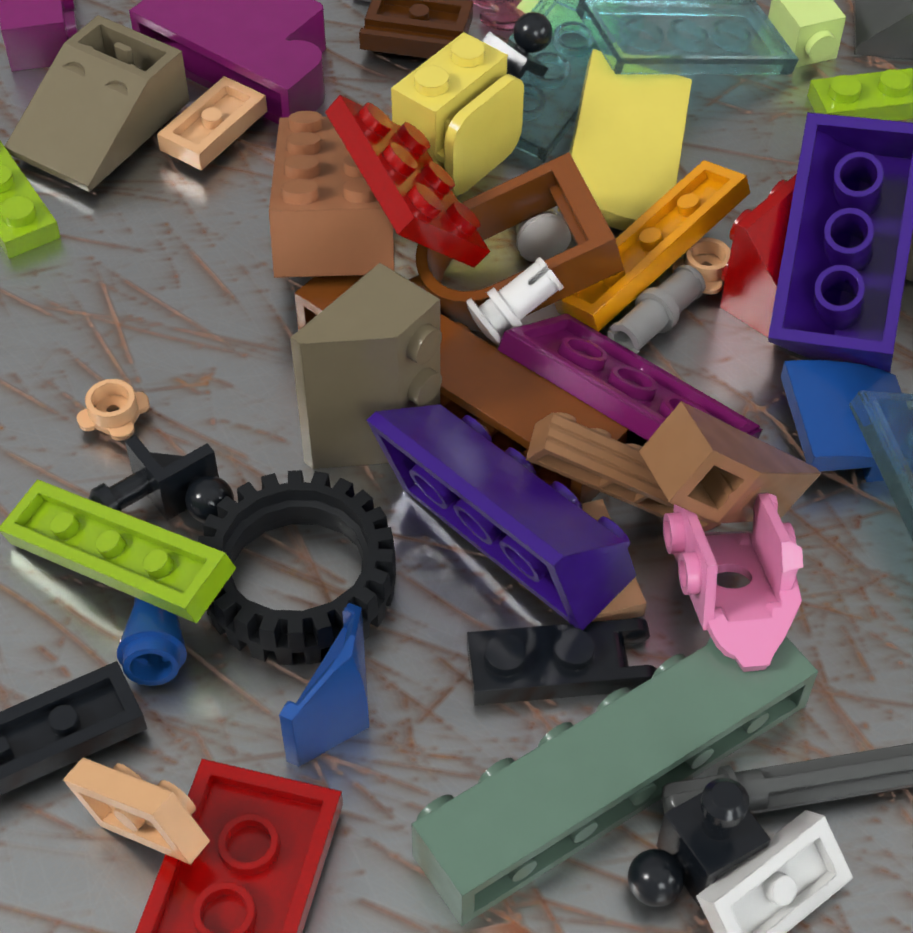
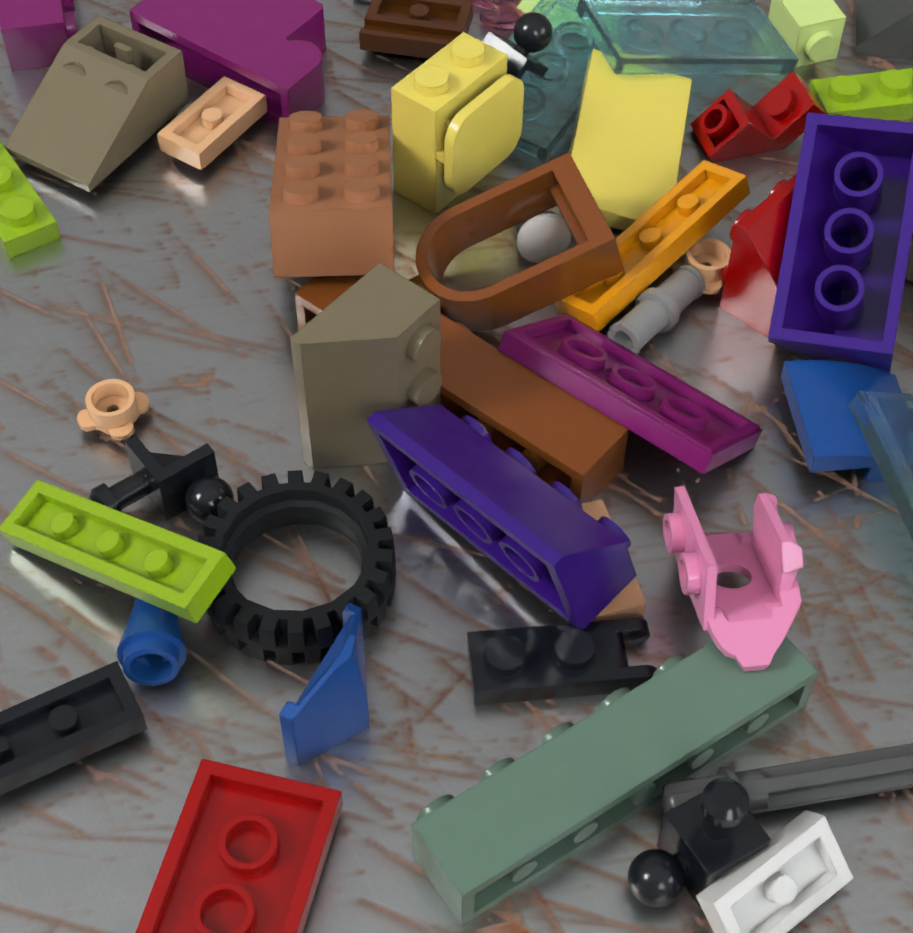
light nougat plate [63,758,210,865] -> none
red plate [325,95,490,268] -> none
white pin [466,257,564,346] -> none
medium nougat piece [526,412,721,532] -> none
medium nougat slope [639,401,821,523] -> none
none -> red slope [690,71,826,162]

